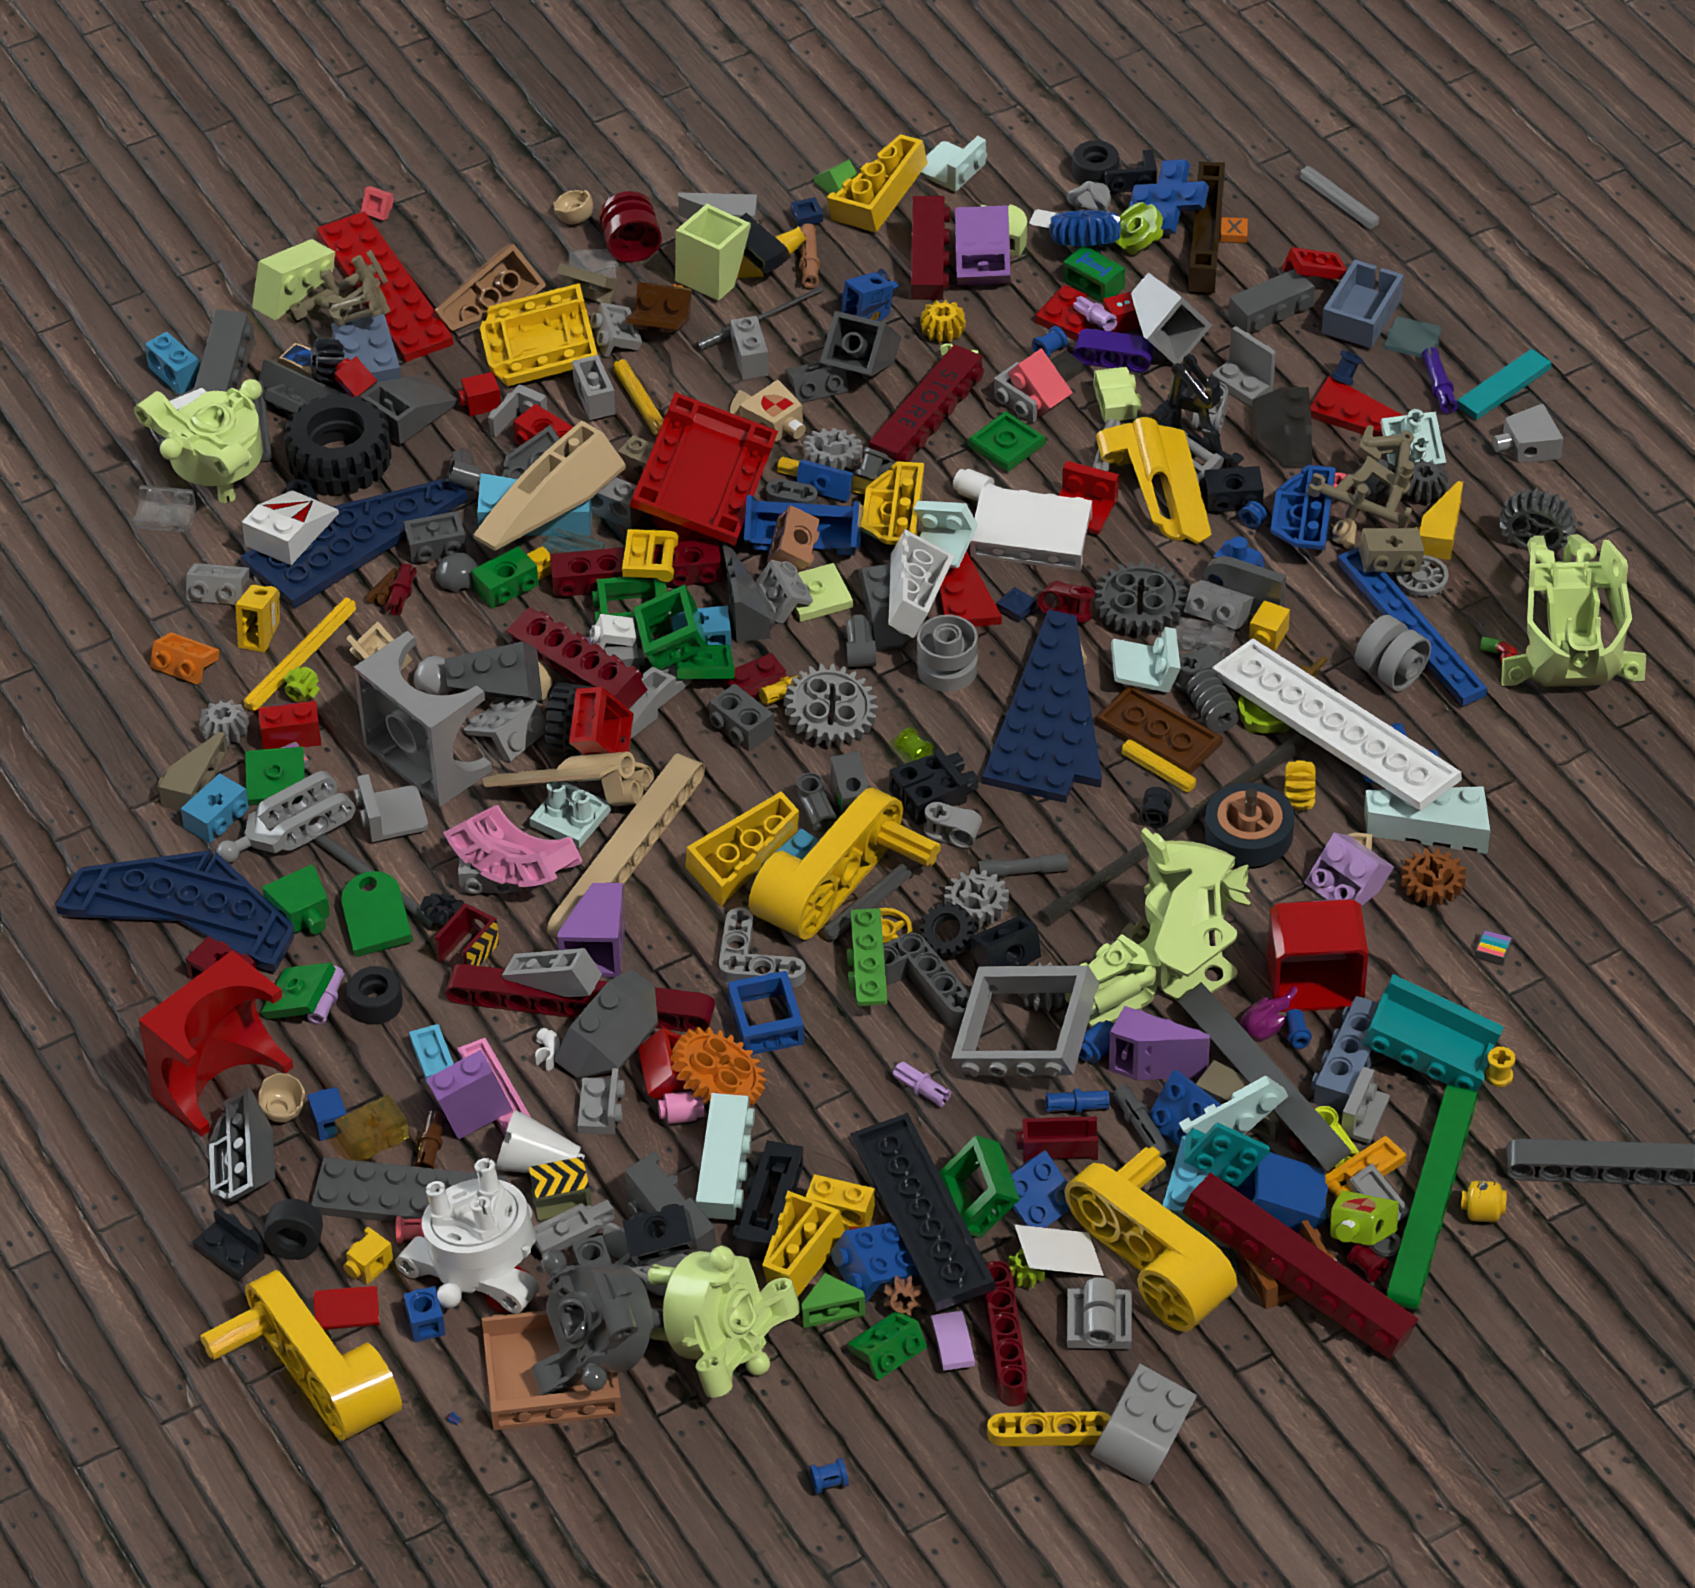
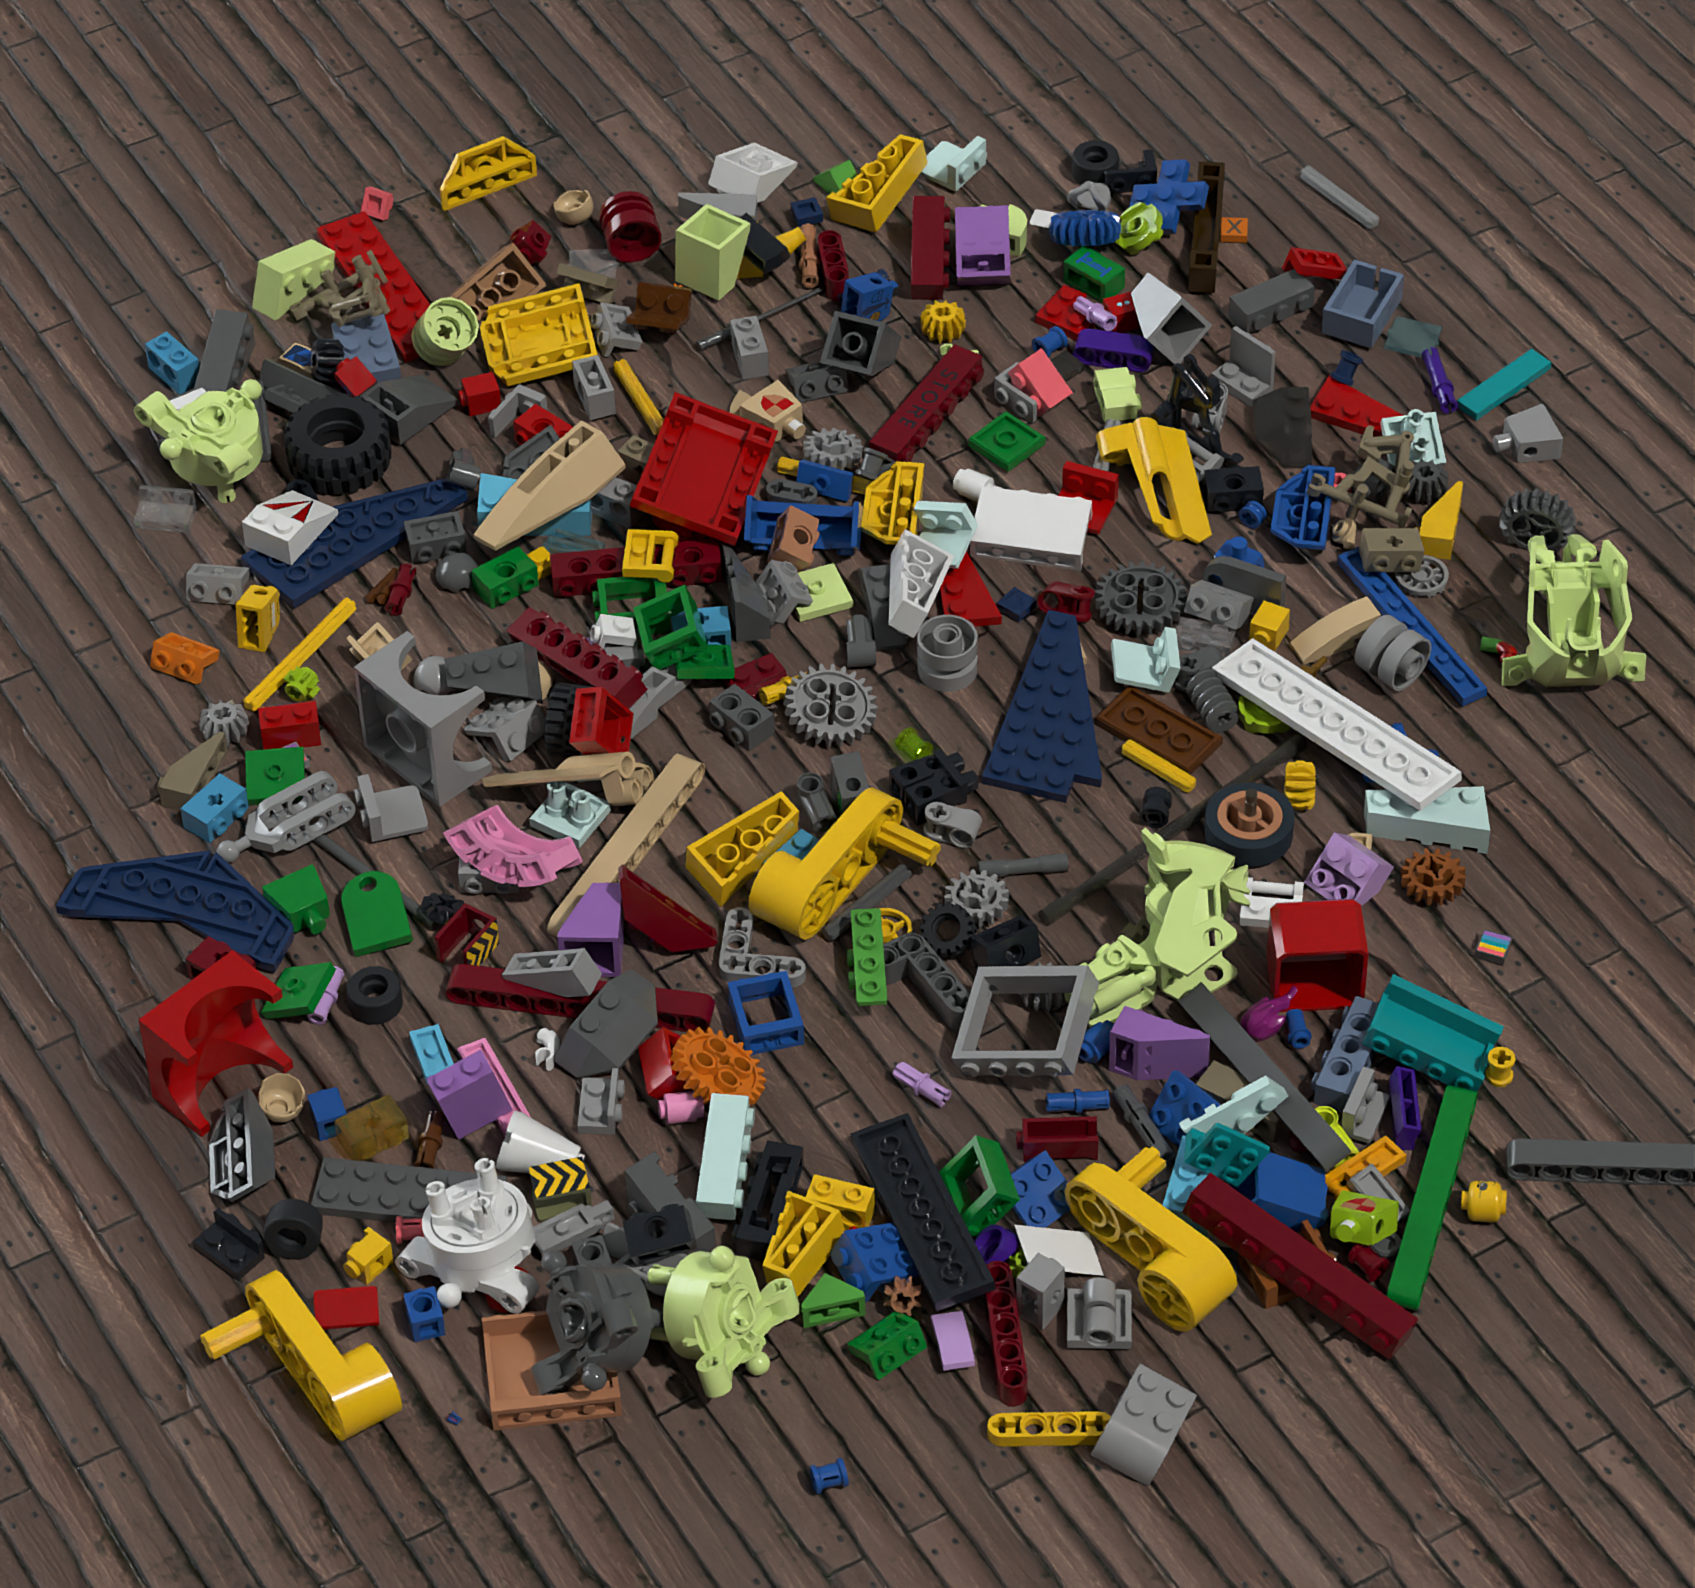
none -> yellowish green wheel [411,297,479,366]
none -> yellow wedge [440,136,537,211]
none -> dark red brick [510,220,552,265]
none -> dark red wedge [618,864,718,952]
none -> white slope [708,143,798,203]
none -> dark red beam [818,230,849,301]
none -> dark purple piece [974,1225,1019,1265]
none -> light grey brick [1016,1253,1065,1331]
none -> white plate [1240,877,1304,928]
none -> tan slope [1290,596,1381,665]
none -> dark purple piece [1388,1066,1421,1150]

